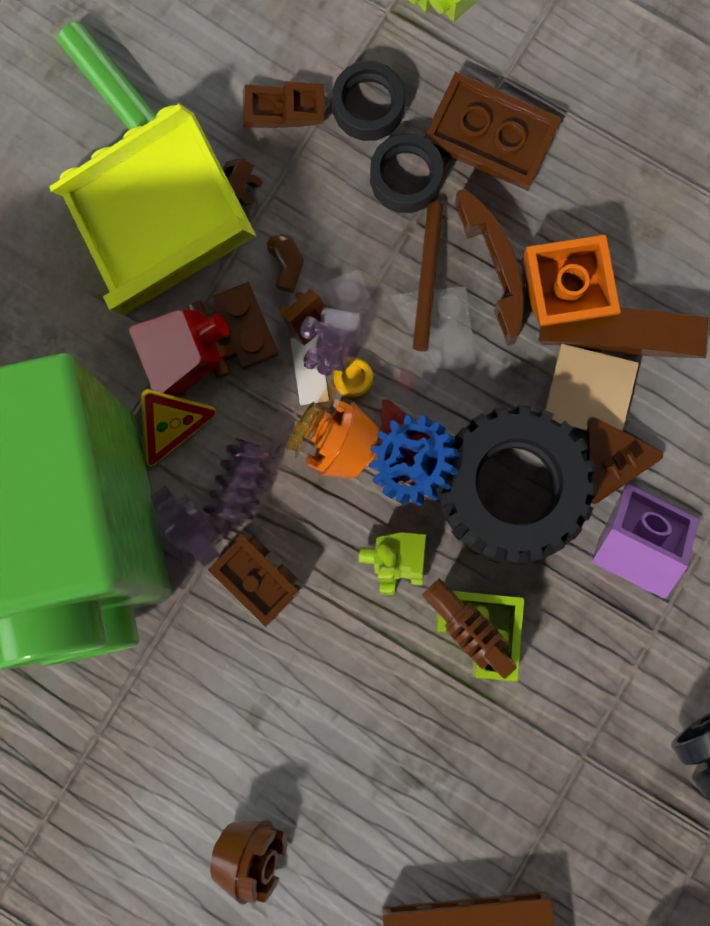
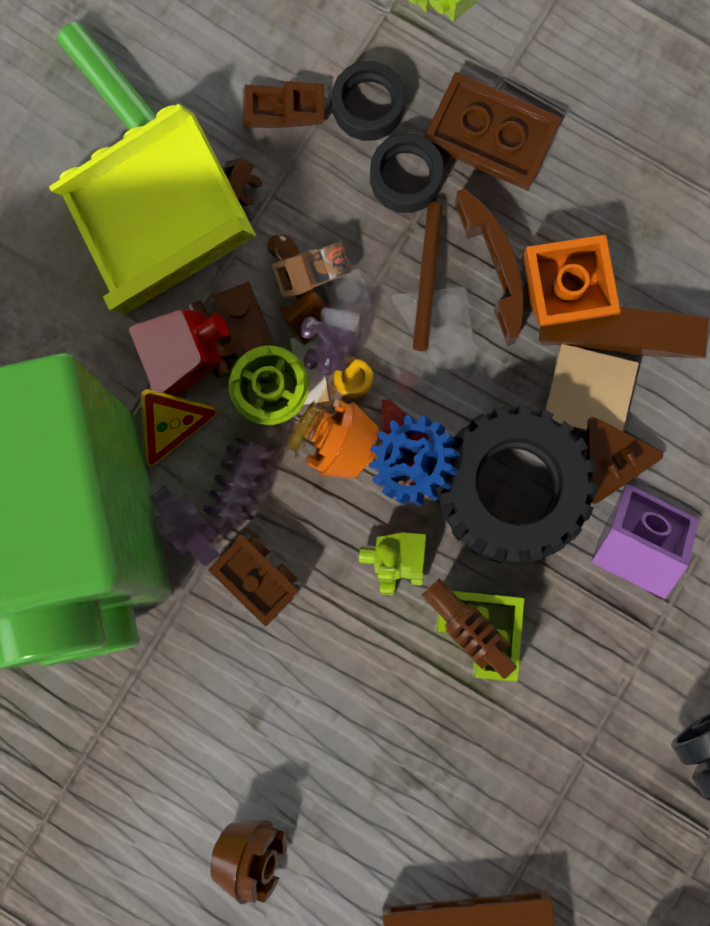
none -> lime cone [229,346,309,425]
none -> medium nougat leg [271,241,352,298]

